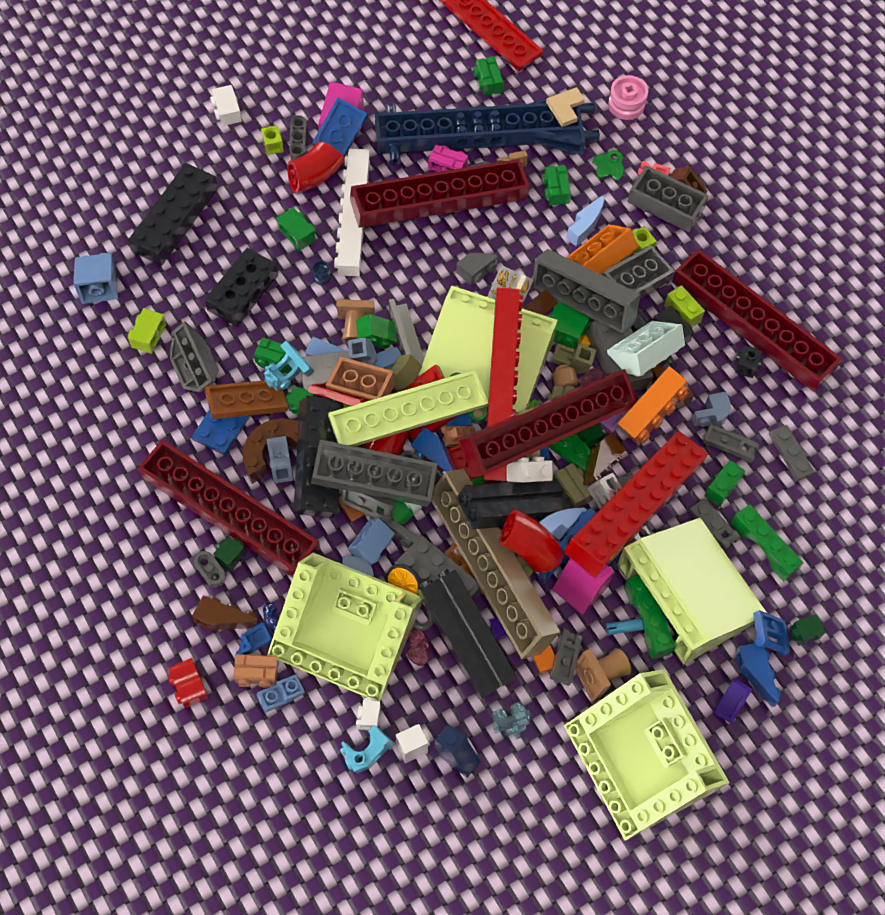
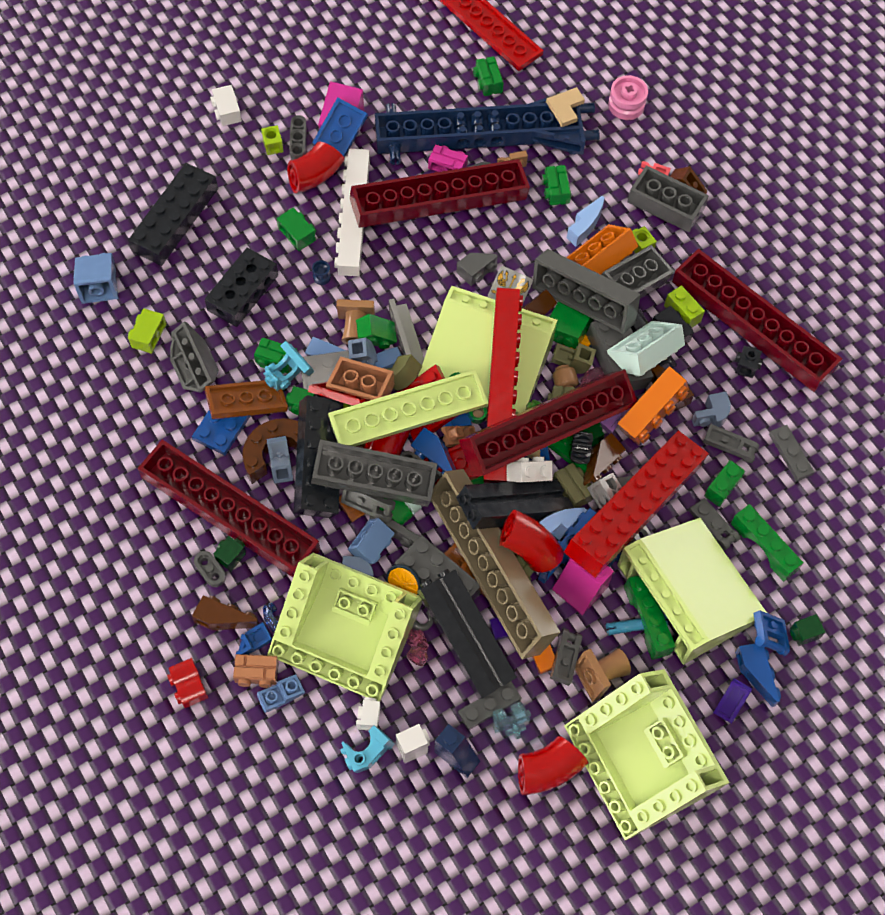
green plate [592,150,624,181] -> none
none -> dark grey plate [458,682,522,731]
none -> red brick [518,736,589,795]
none -> black gear [570,431,593,464]

